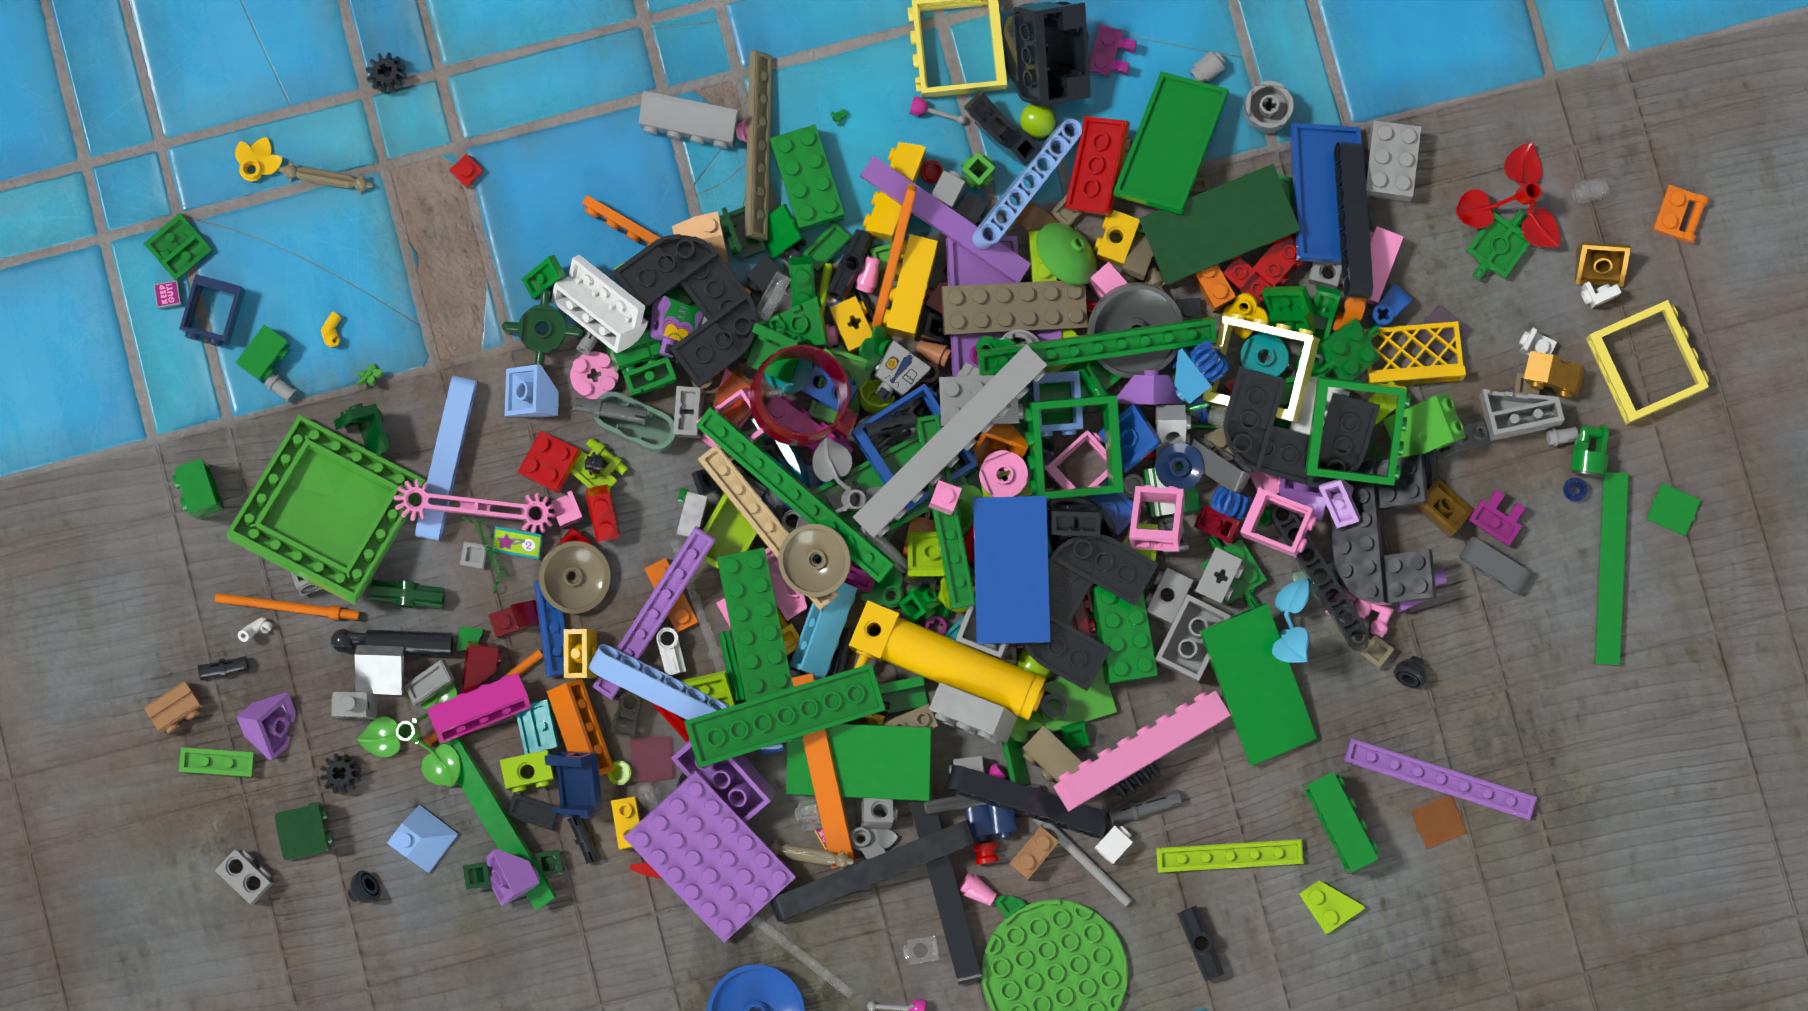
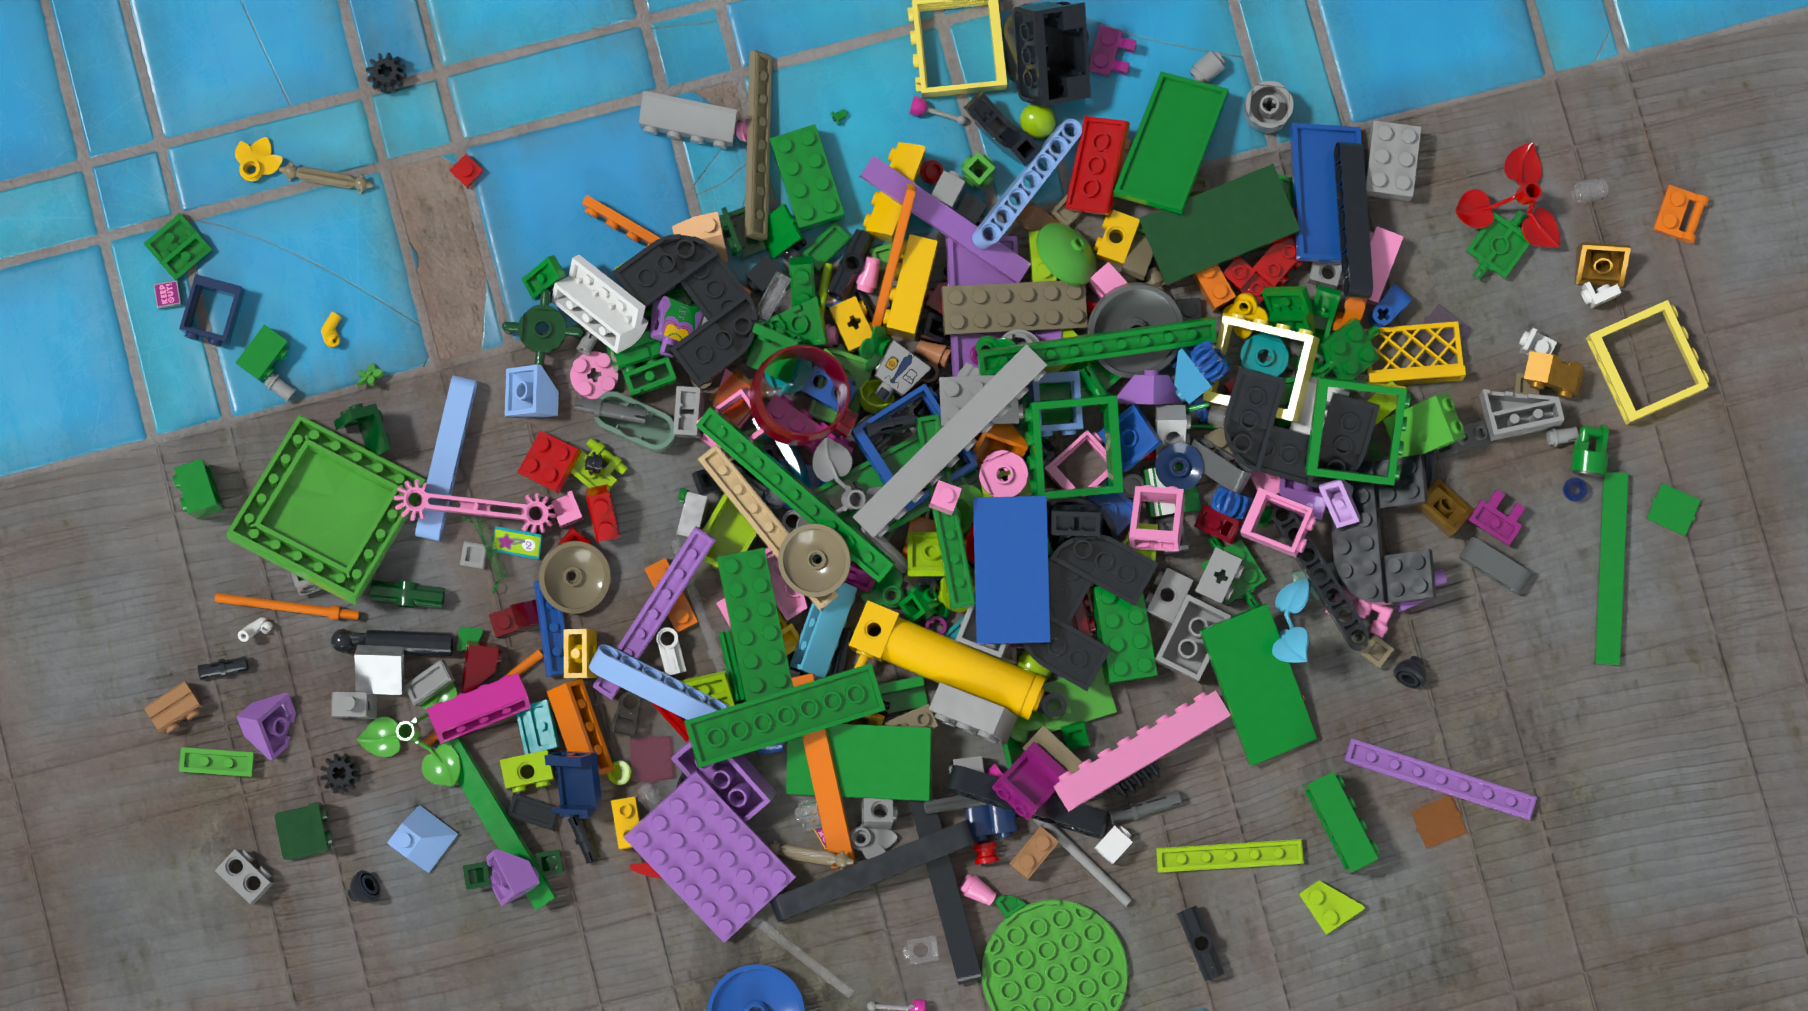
none -> magenta panel [991,742,1067,821]

